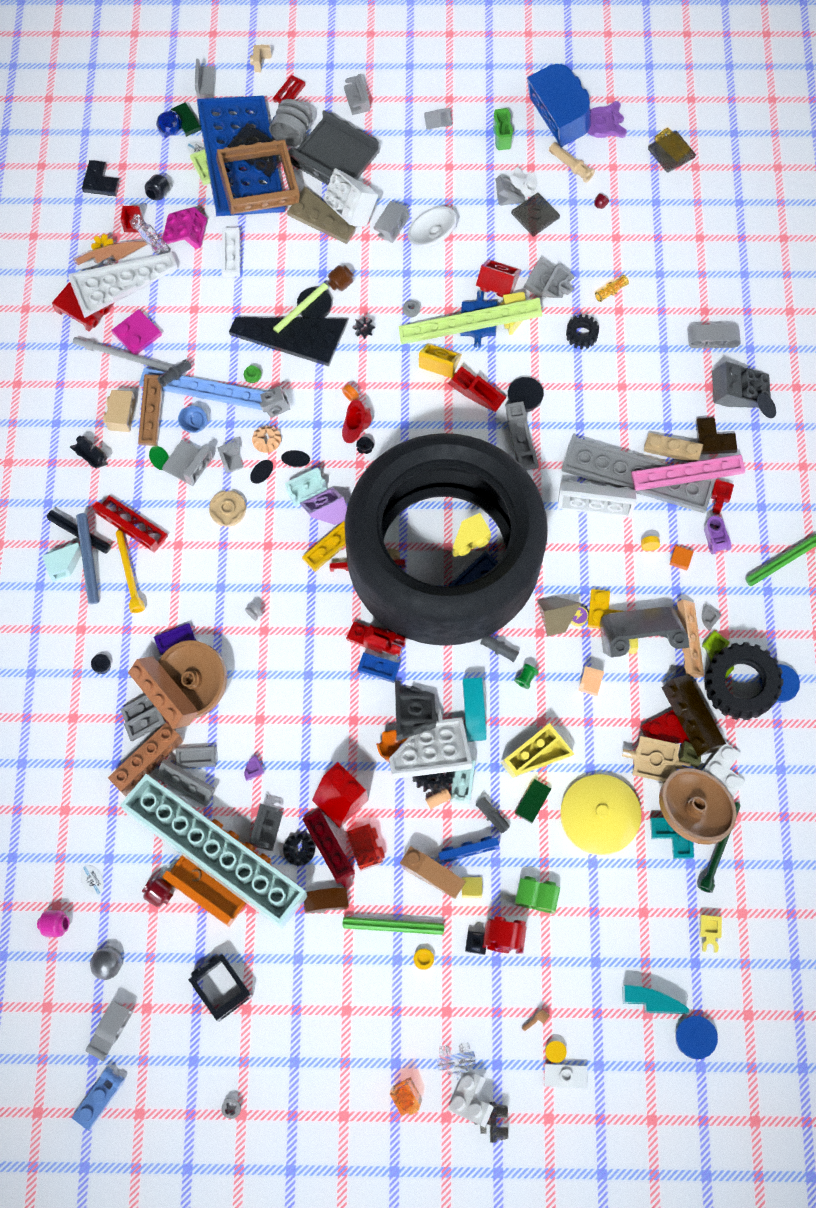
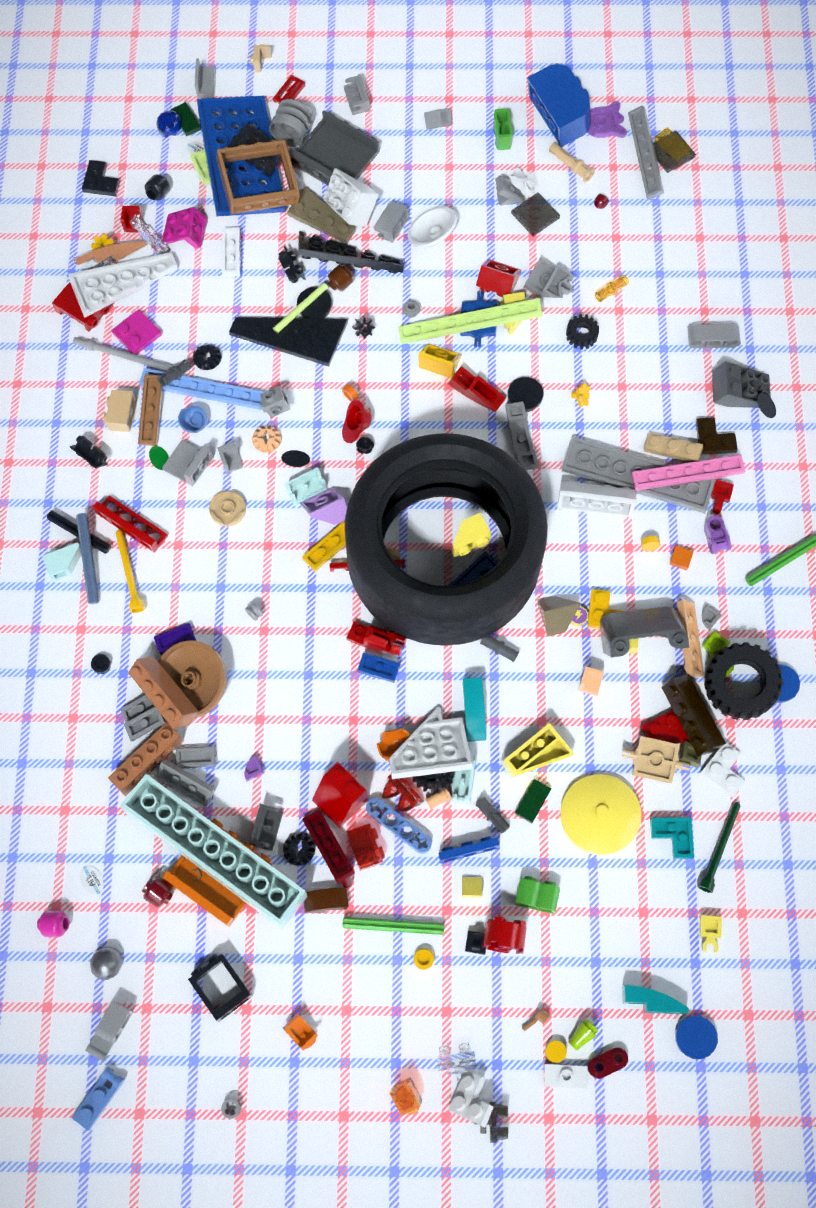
bright green plate [243,365,262,383] -> none
black sticker [250,460,273,484] -> none
dark grey wing [395,680,436,741] -> none
medium nougat slope [400,846,466,899] -> none
green bush [514,663,539,690] -> none
medium nougat dish [659,768,737,845] -> none
none -> black gear [193,343,222,370]
none -> black hinge [278,246,306,284]
none -> orange bracket [282,1013,318,1051]
none -> black wing [298,231,404,274]
none -> medium blue beam [366,798,431,854]
none -> clear red tile [382,774,424,811]
none -> lime cone [568,1018,599,1051]
none -> yellow plant [571,383,590,407]
none -> dark red plate [588,1047,628,1079]
none -> light grey tile [628,105,664,200]

